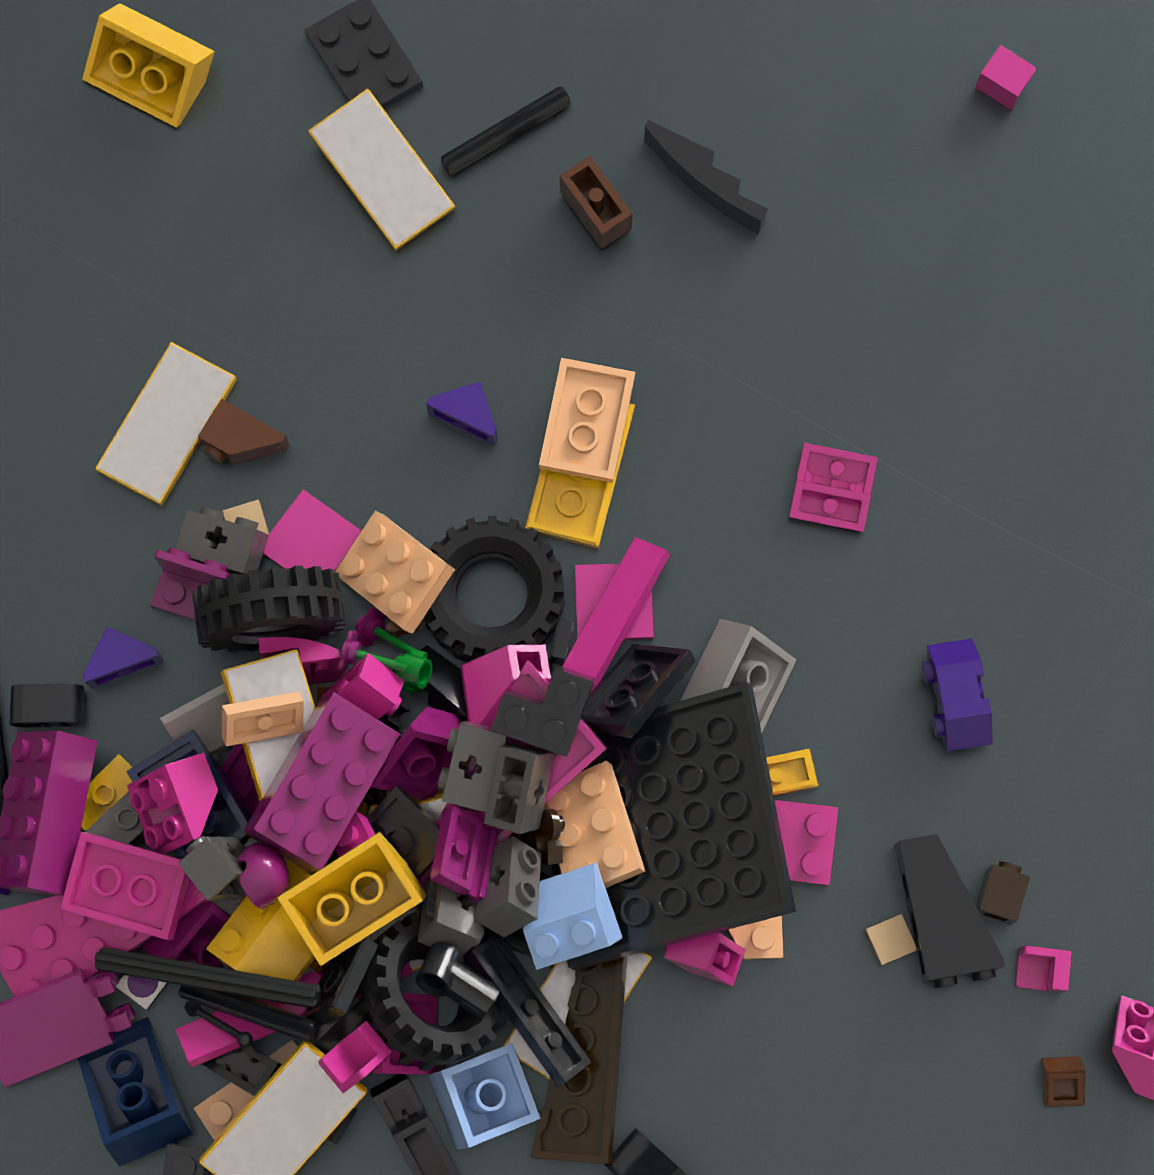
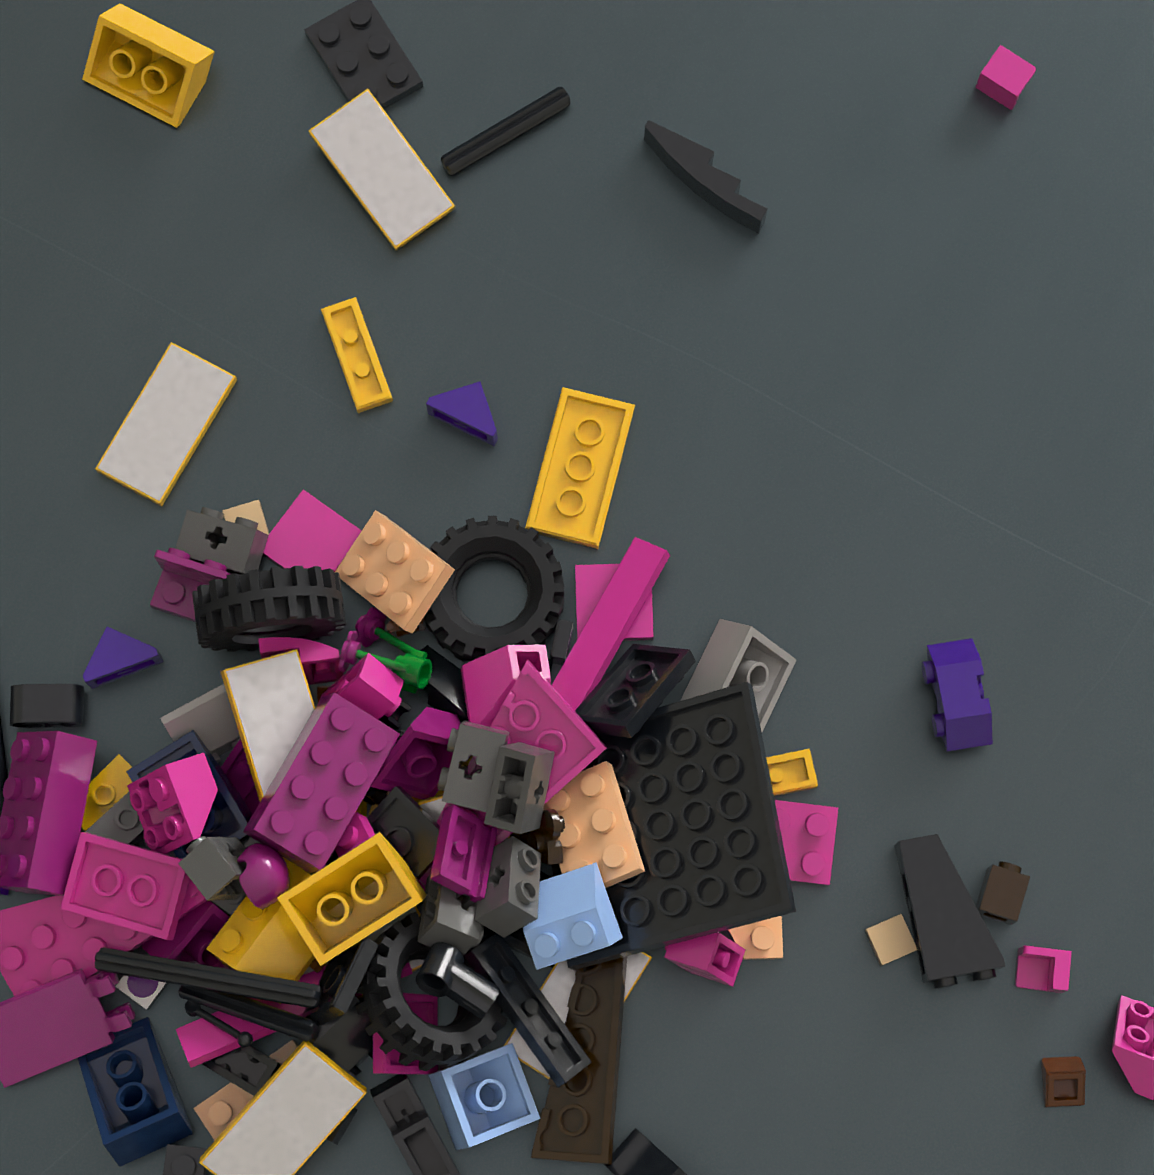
reddish brown slope [198,399,290,465] -> none
light nougat plate [222,692,304,746] -> none
dark pink panel [318,1021,392,1093] -> none
black brick [491,665,595,757] -> none
light nougat plate [539,358,635,483] -> none
reddish brown brick [560,156,633,249] -> none
dark pink slope [789,443,878,532] -> none
none -> yellow tile [321,297,393,413]

